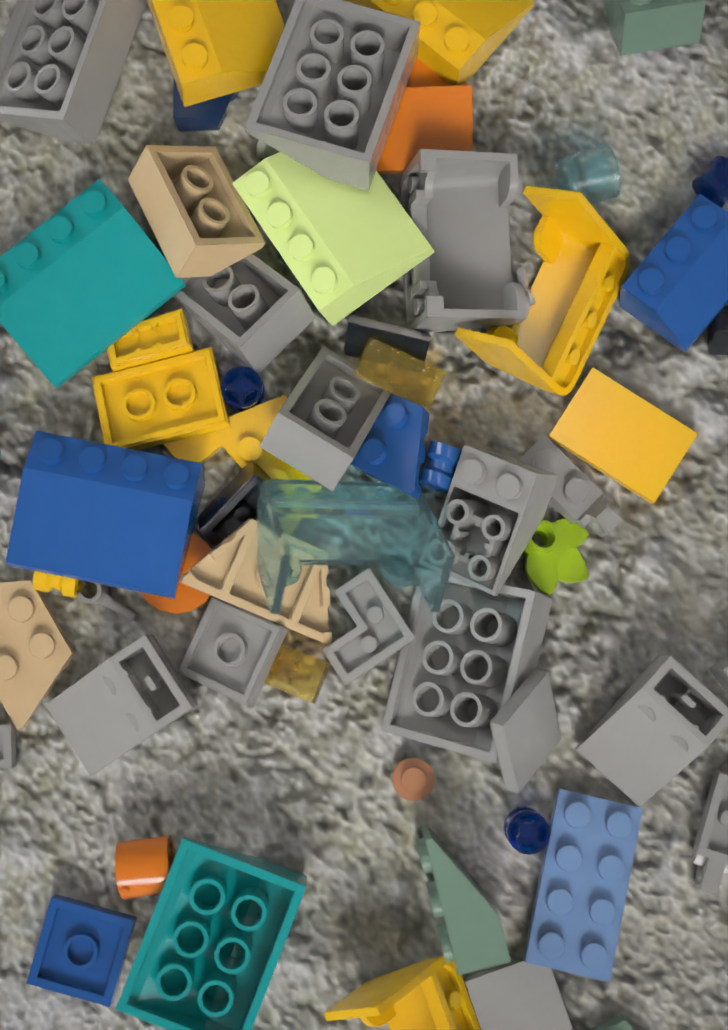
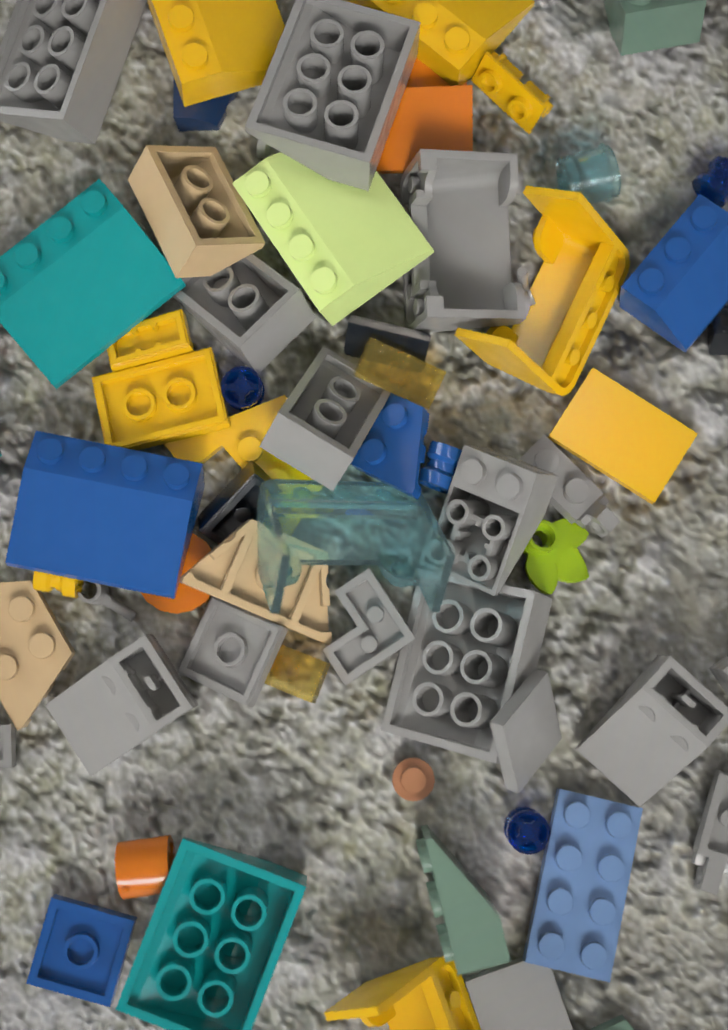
none -> yellow hinge [471,51,554,134]

